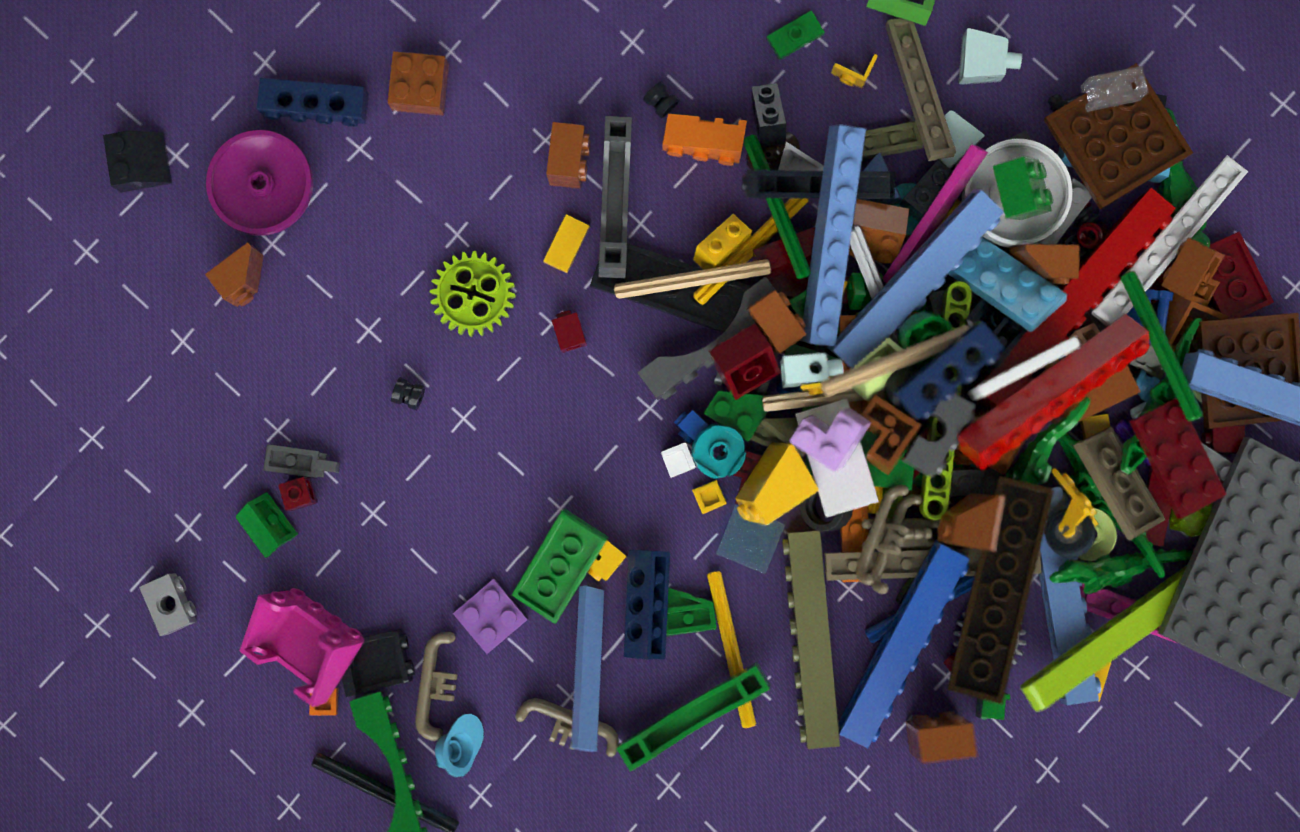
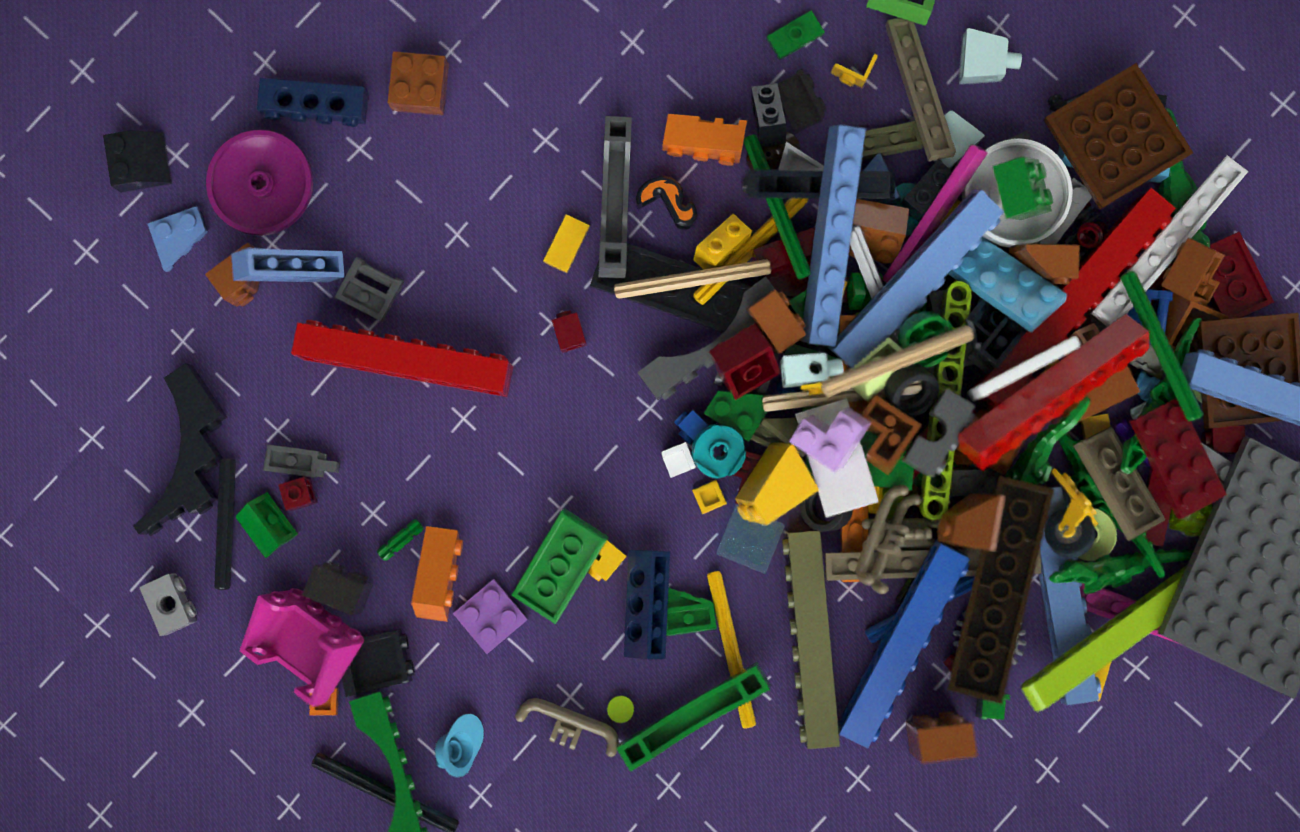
black wheel [391,377,425,411] -> none
dark tan piece [415,632,458,741] -> none
lime gear [430,251,516,337] -> none
dark orange brick [546,122,591,189] -> none
medium blue tile [571,586,604,752] -> none
black wheel [643,81,680,119] -> none
dark blue brick [892,322,1004,419] -> none
clear brick [1081,66,1148,112] -> none
none -> black arch [133,363,227,536]
none -> medium blue wing [148,206,208,272]
none -> black axle [214,459,236,590]
none -> medium blue brick [231,248,344,282]
none -> red brick [291,320,513,397]
none -> clear smoke brick [302,561,373,615]
none -> dark grey plate [335,257,404,322]
none -> green axle [377,519,424,561]
none -> orange wedge [411,526,463,622]
none -> lime tile [607,695,634,723]
none -> black animal [636,176,697,230]
none -> clear smoke bracket [778,69,826,134]

